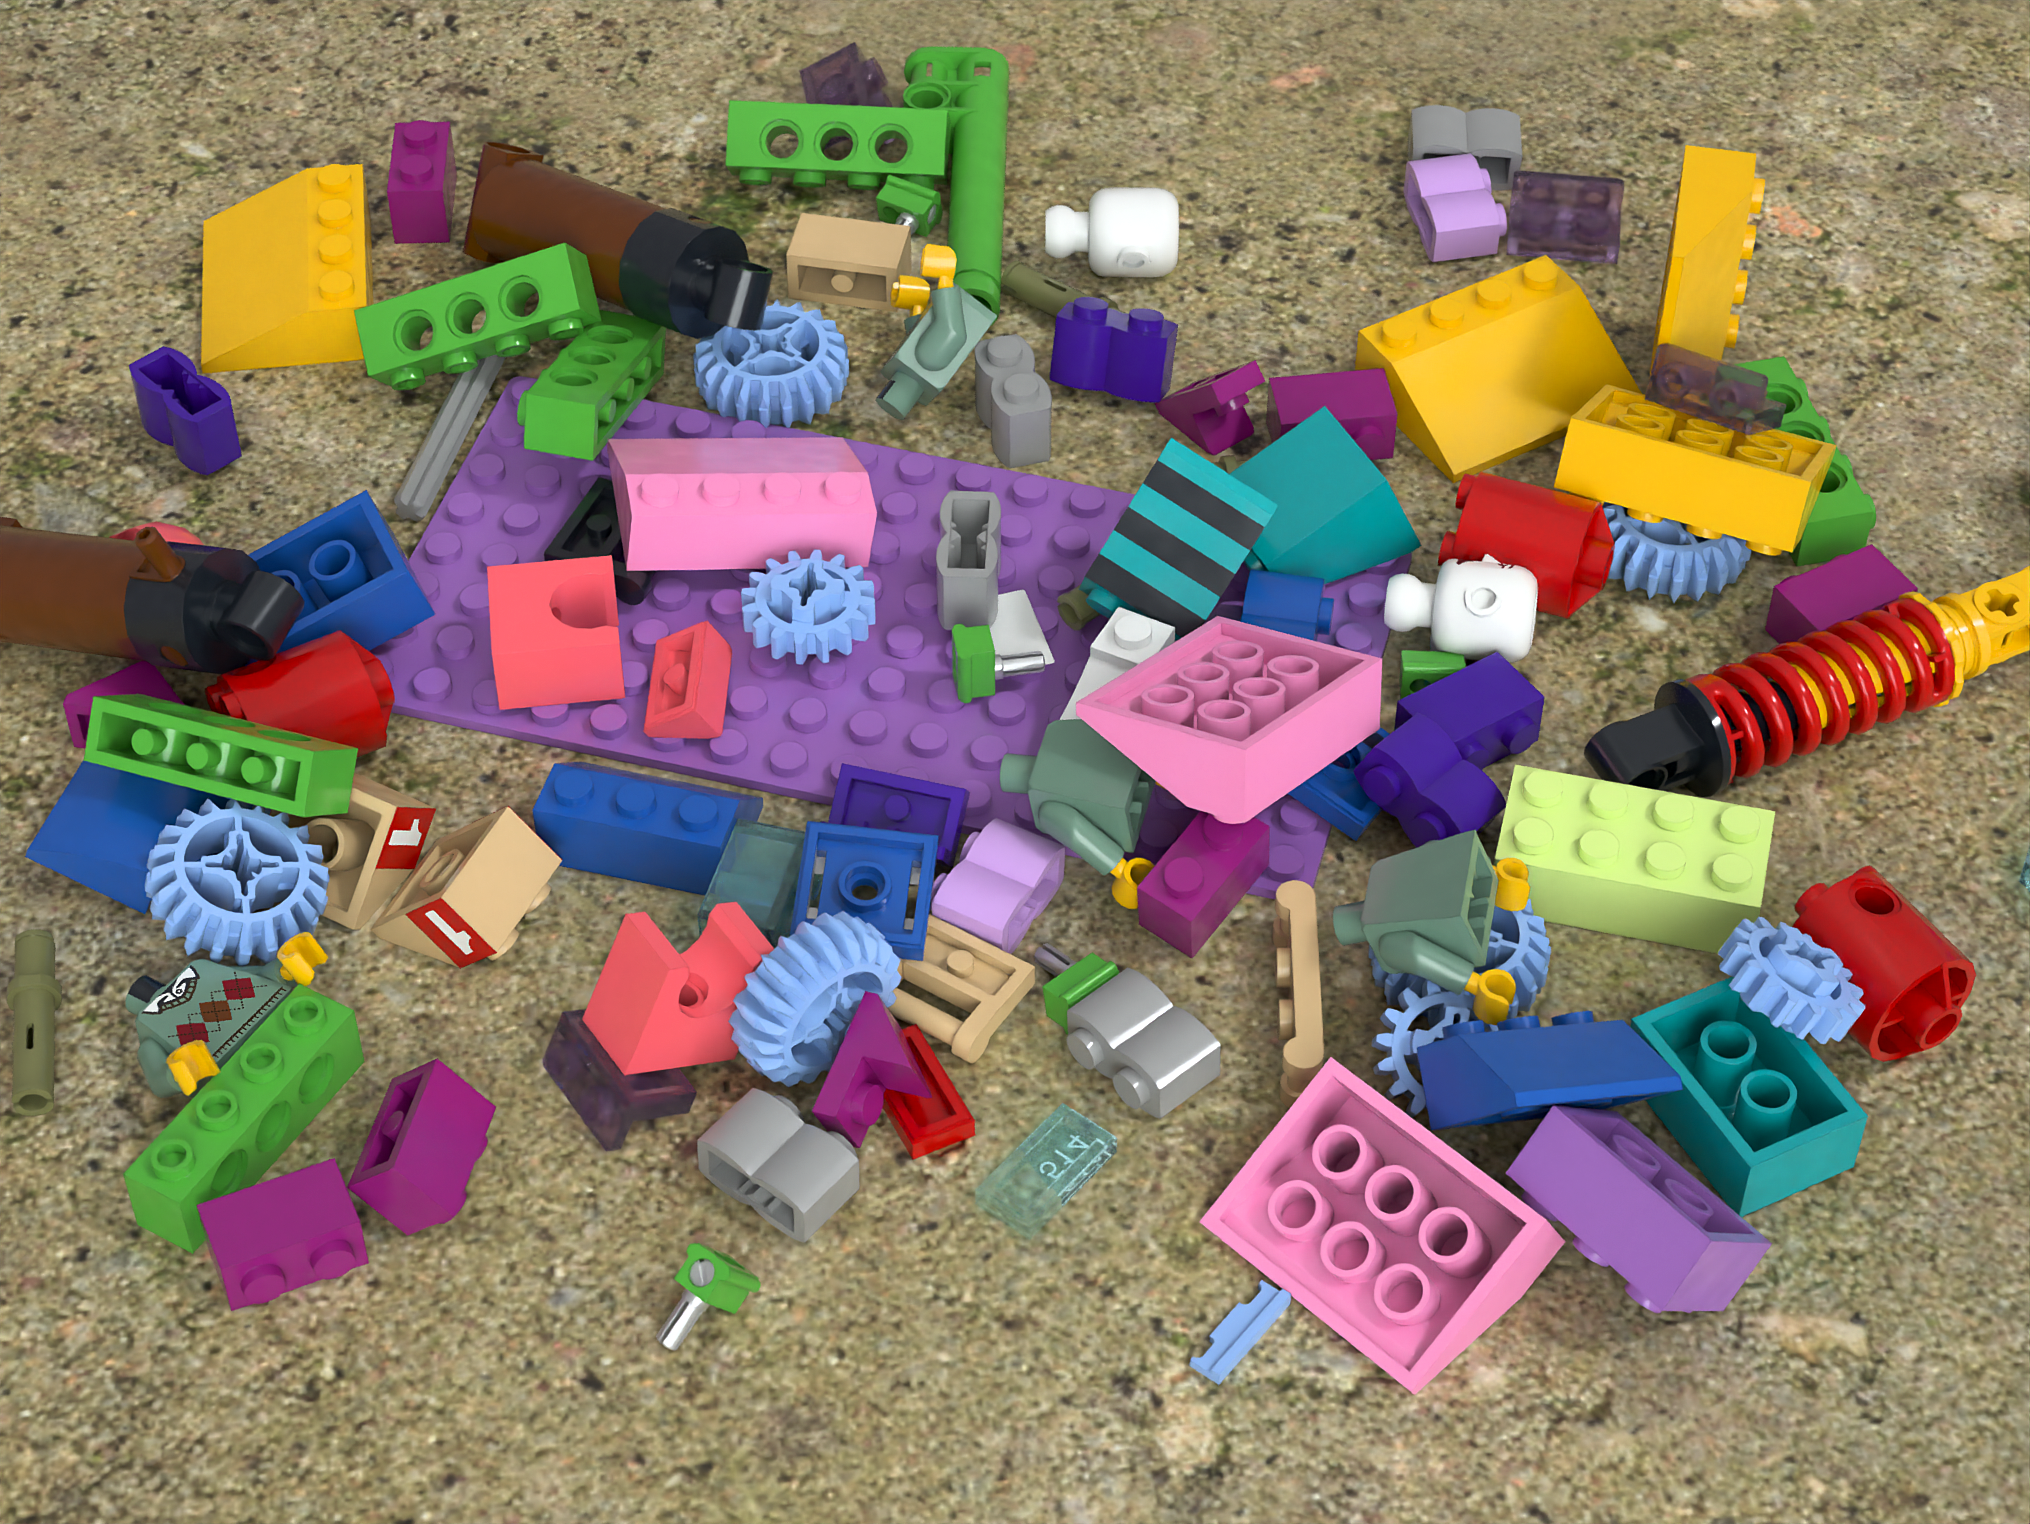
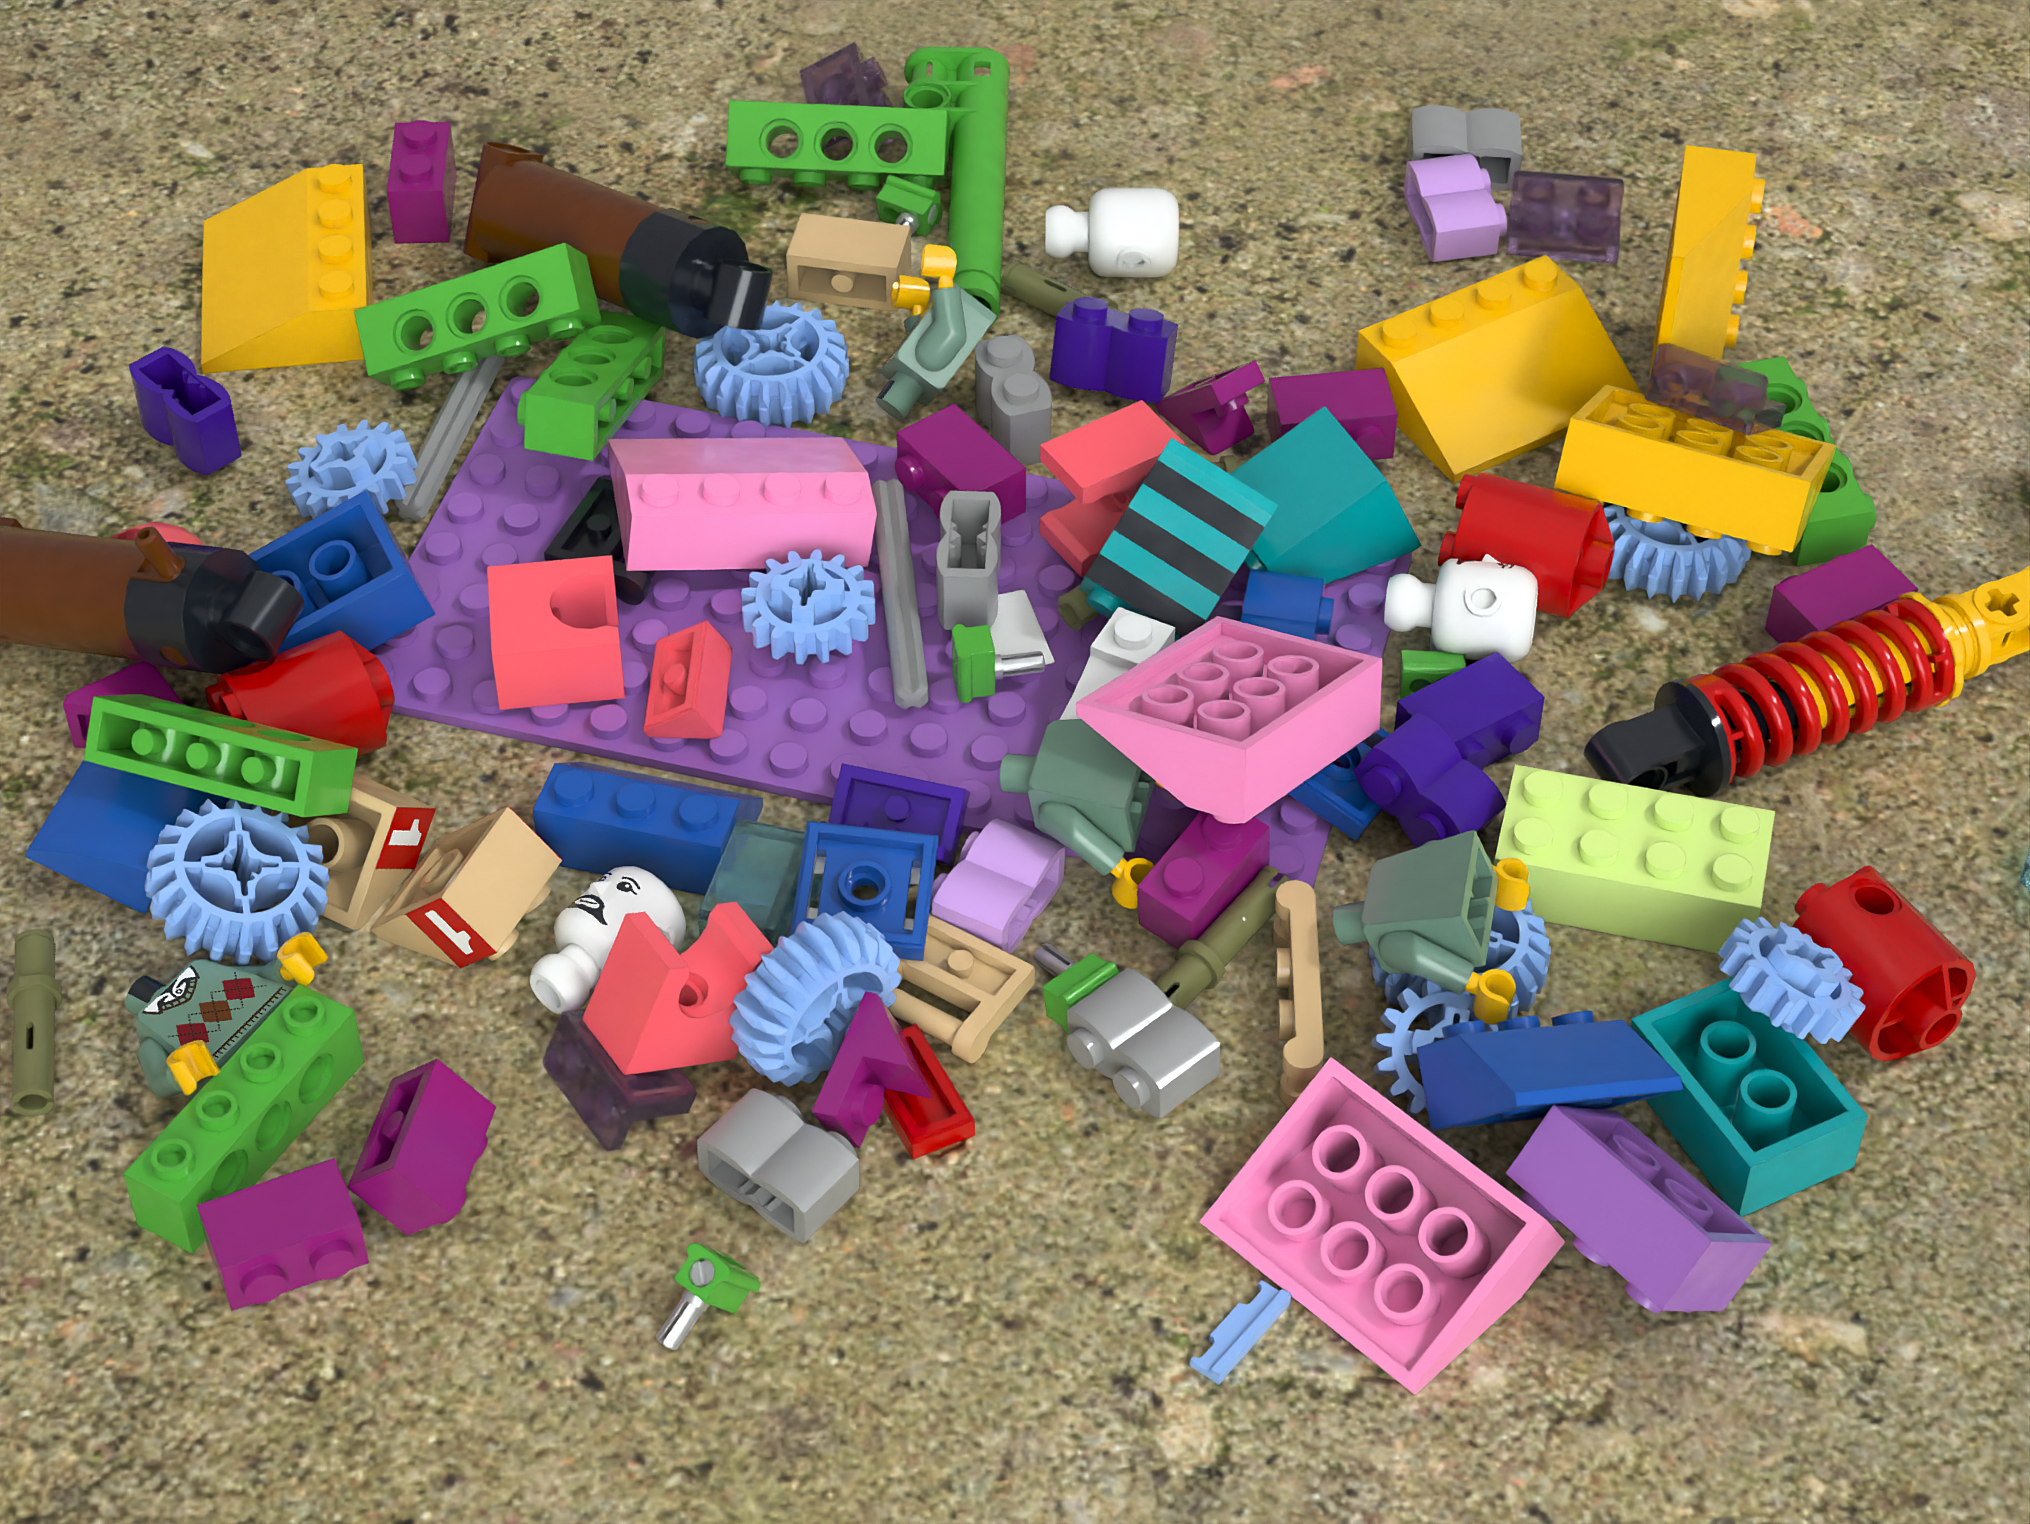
clear light blue tile [975,1103,1117,1240] -> none
none -> light blue gear [285,420,418,519]
none -> white piece [530,866,686,1014]
none -> light grey axle [871,478,929,709]
none -> magenta brick [894,404,1026,525]
none -> coral piece [1039,400,1185,578]
none -> olive pin [1155,866,1290,1010]

